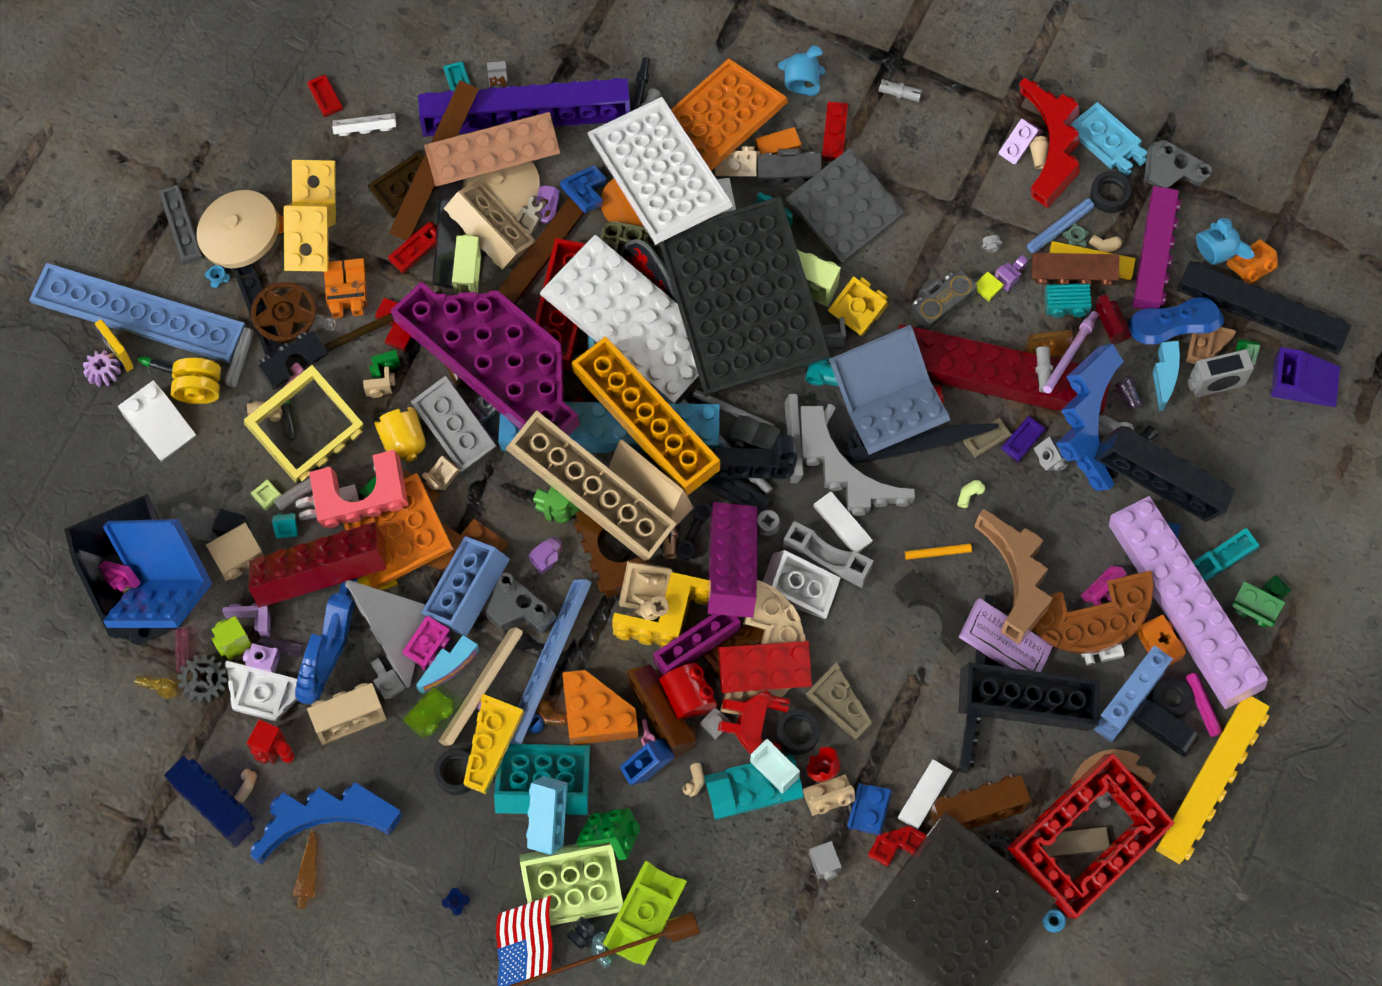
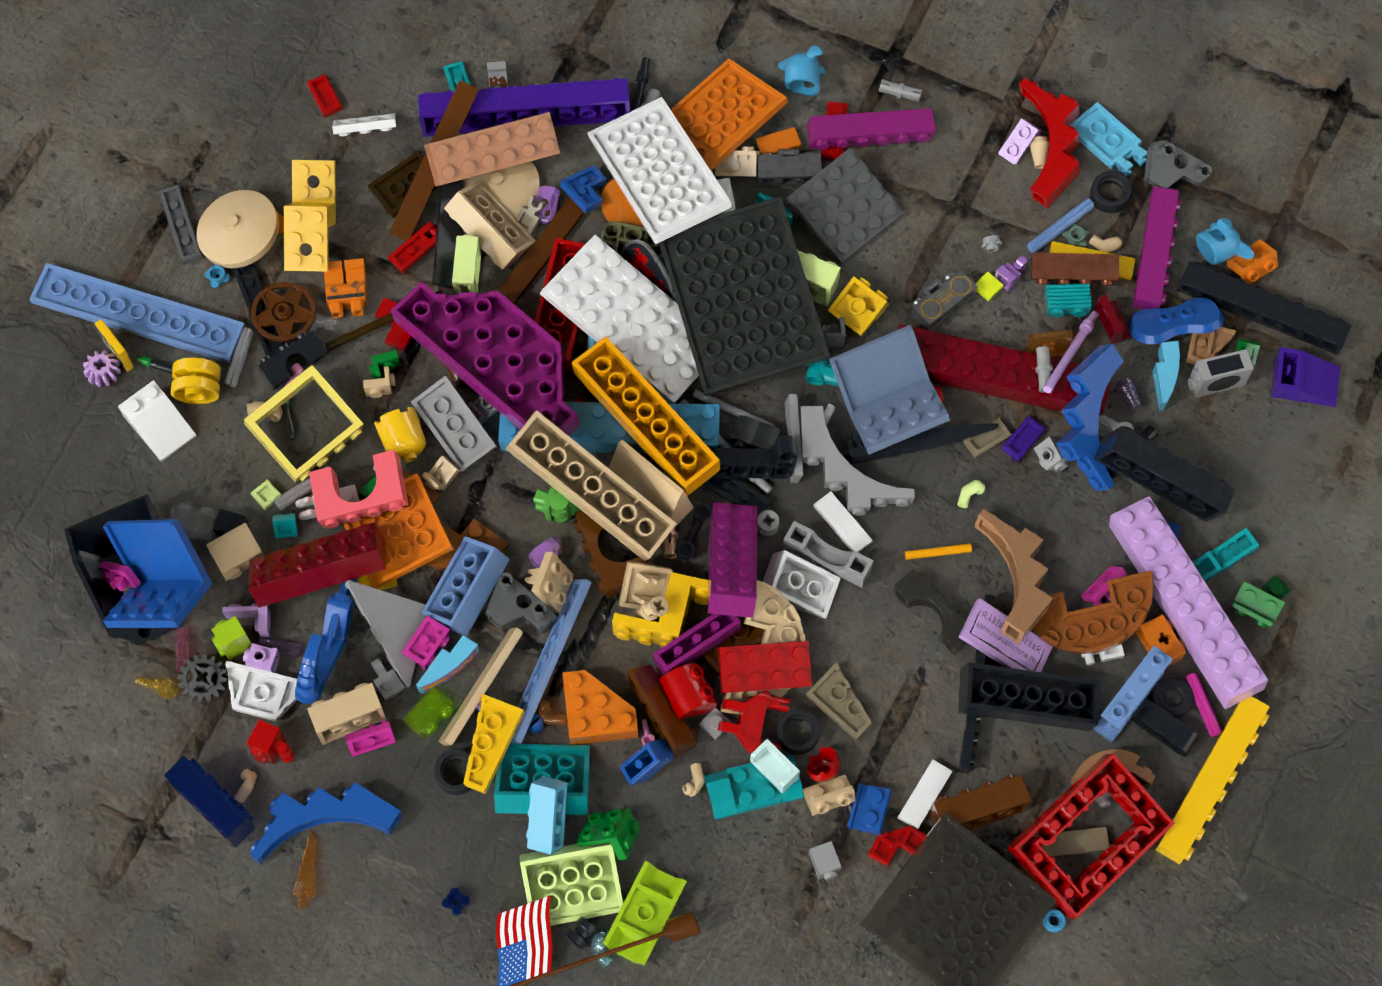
none -> dark pink plate [345,720,396,757]
none -> tan plate [525,552,574,613]
none -> magenta brick [806,108,936,150]

